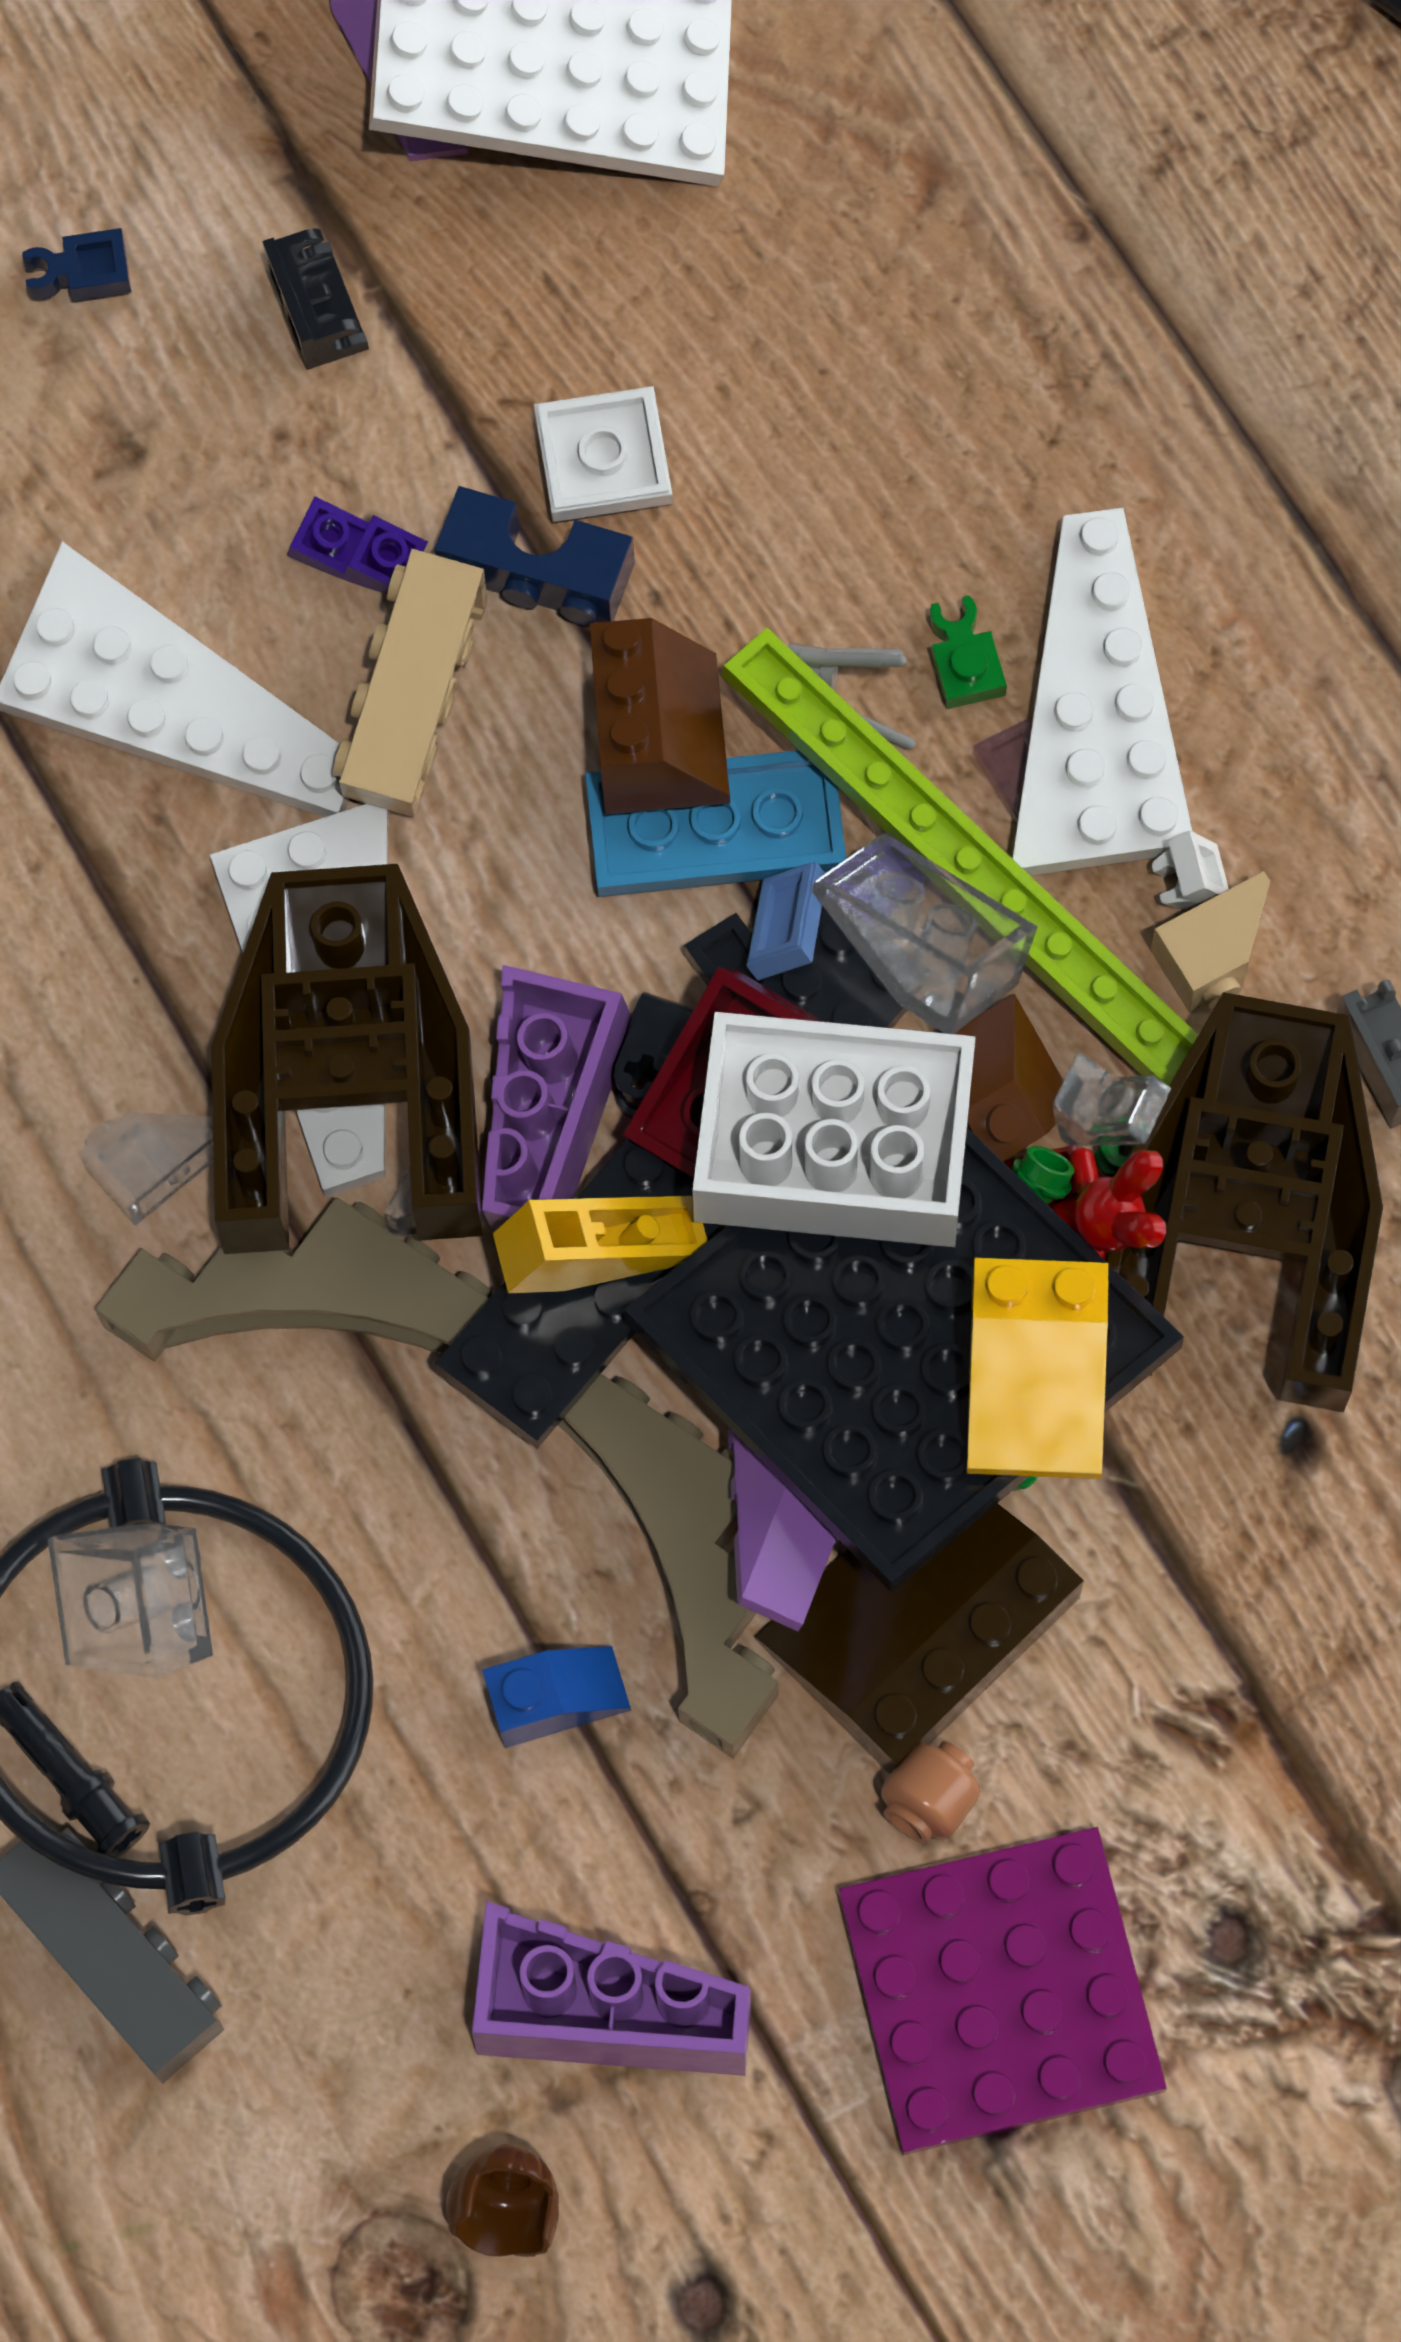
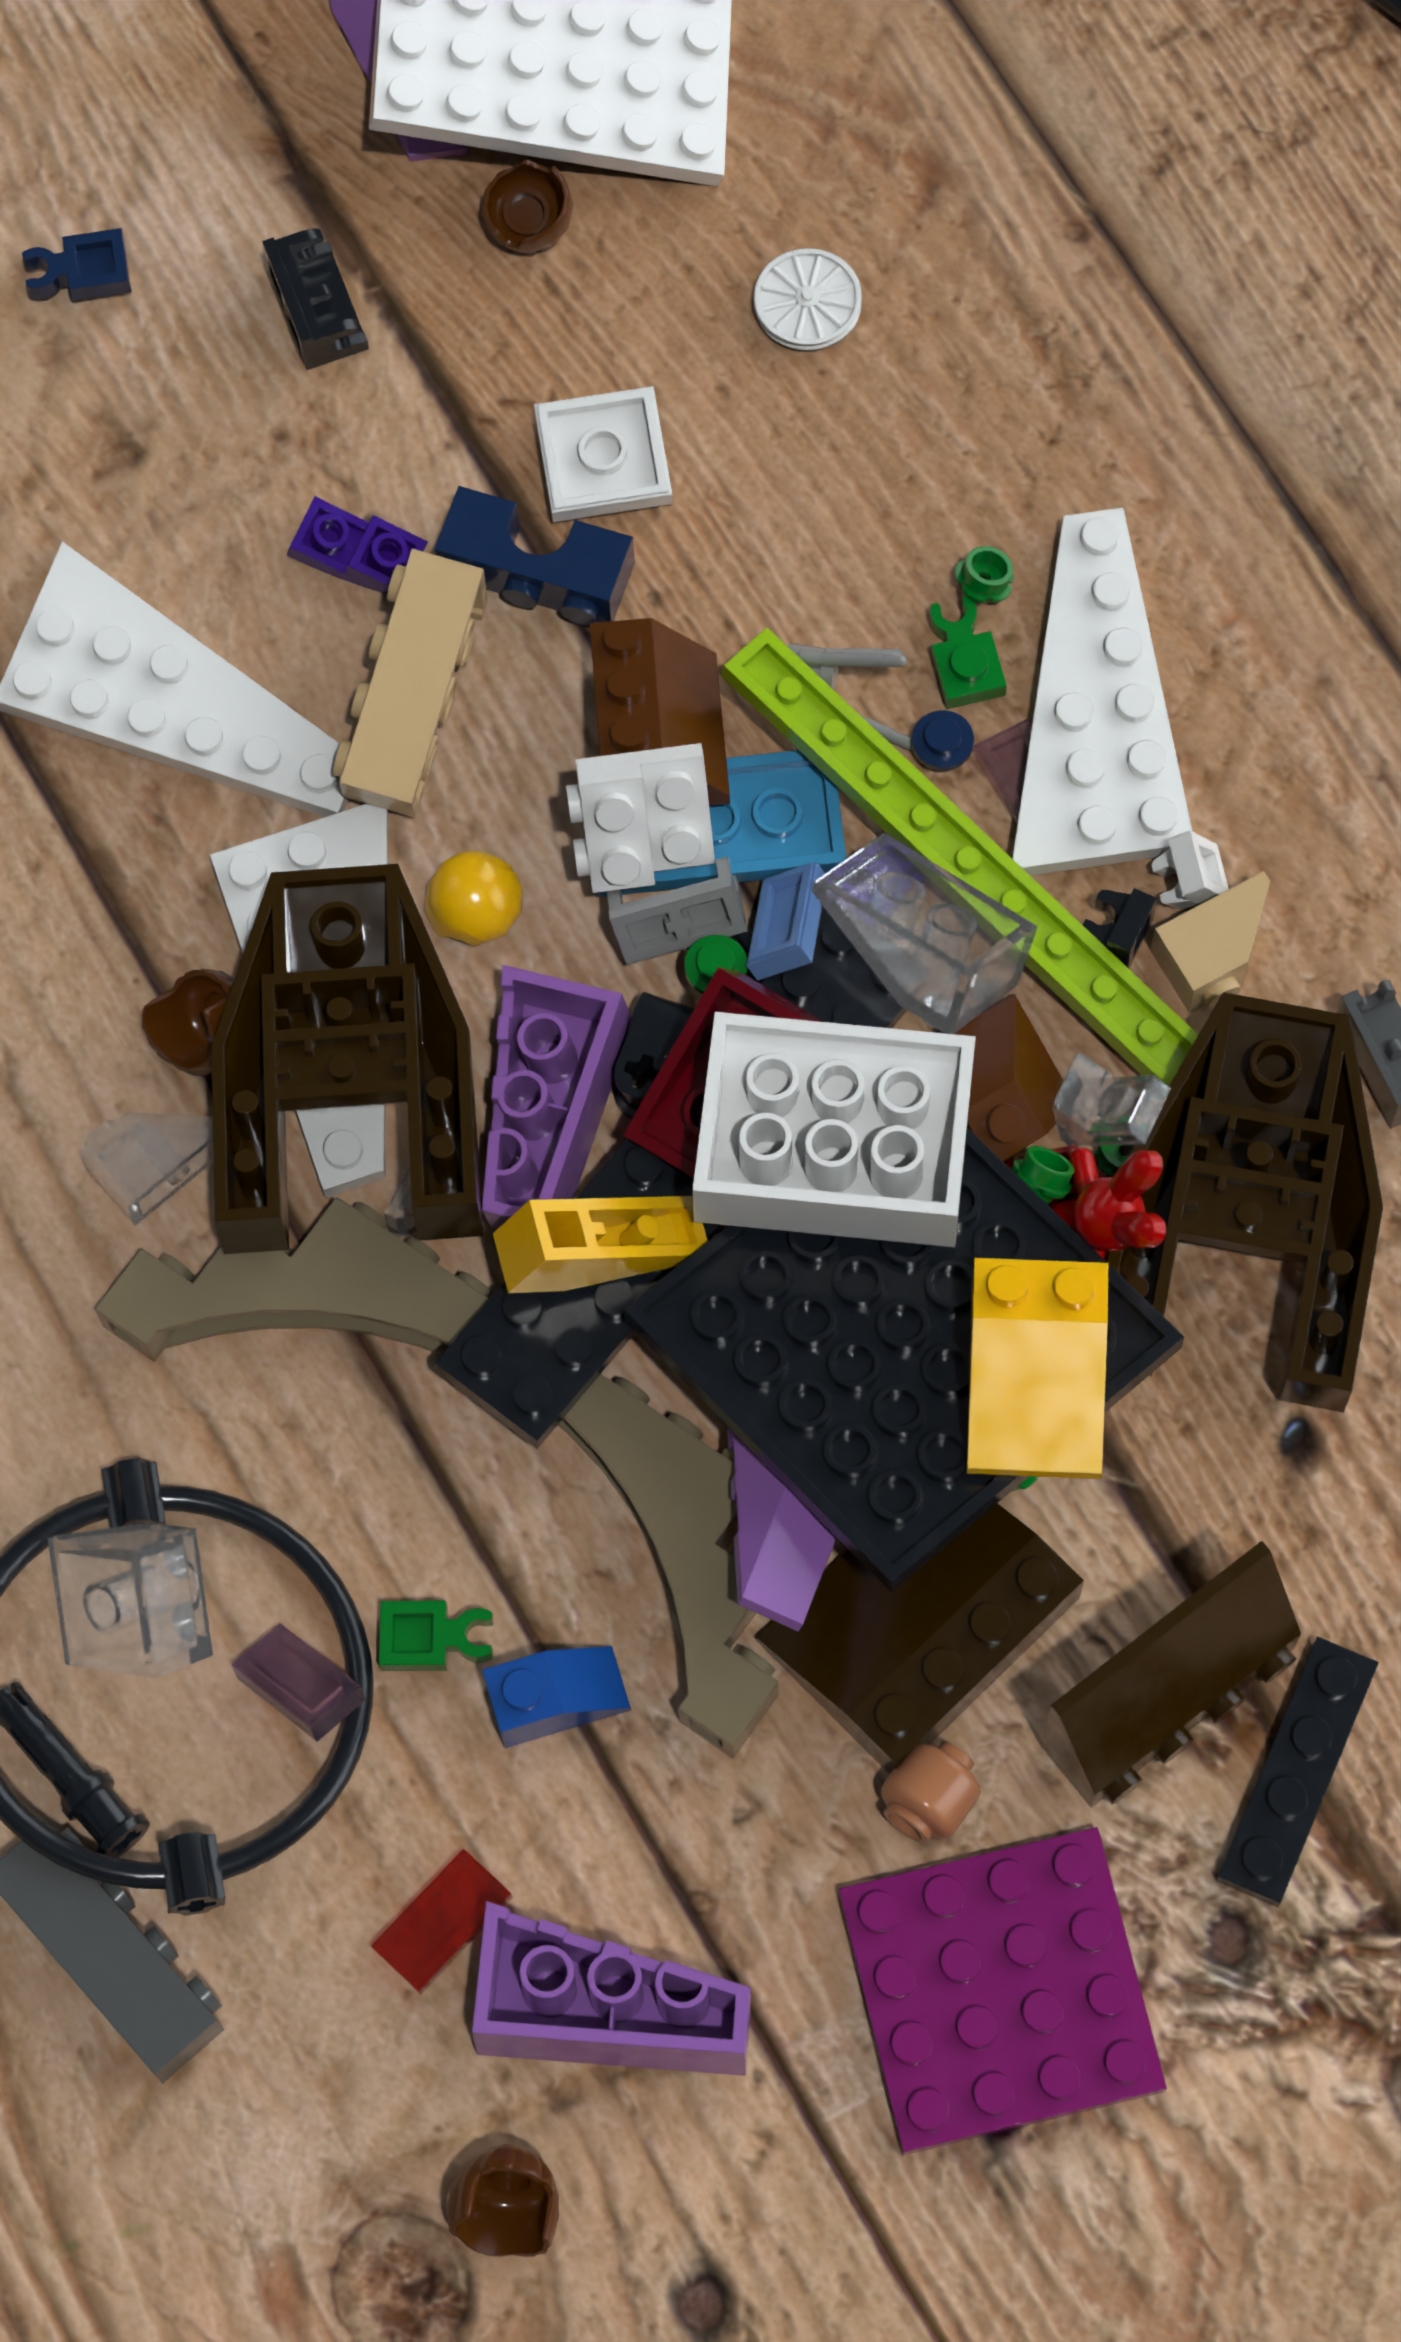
none -> reddish brown hair [142,969,234,1076]
none -> clear purple tile [231,1623,366,1742]
none -> clear red tile [371,1849,513,1995]
none -> green plate [379,1601,494,1671]
none -> yellow hair [424,850,524,947]
none -> reddish brown hair [482,160,573,253]
none -> white plate [566,743,715,893]
none -> light grey hinge [607,856,748,965]
none -> green plate [684,935,748,994]
none -> white wheel [754,248,862,350]
none -> dark blue plate [912,710,974,771]
none -> green plate [954,546,1014,603]
none -> dark brown slope [1041,1541,1301,1808]
none -> black tile [1083,888,1157,969]
none -> black plate [1216,1636,1379,1908]

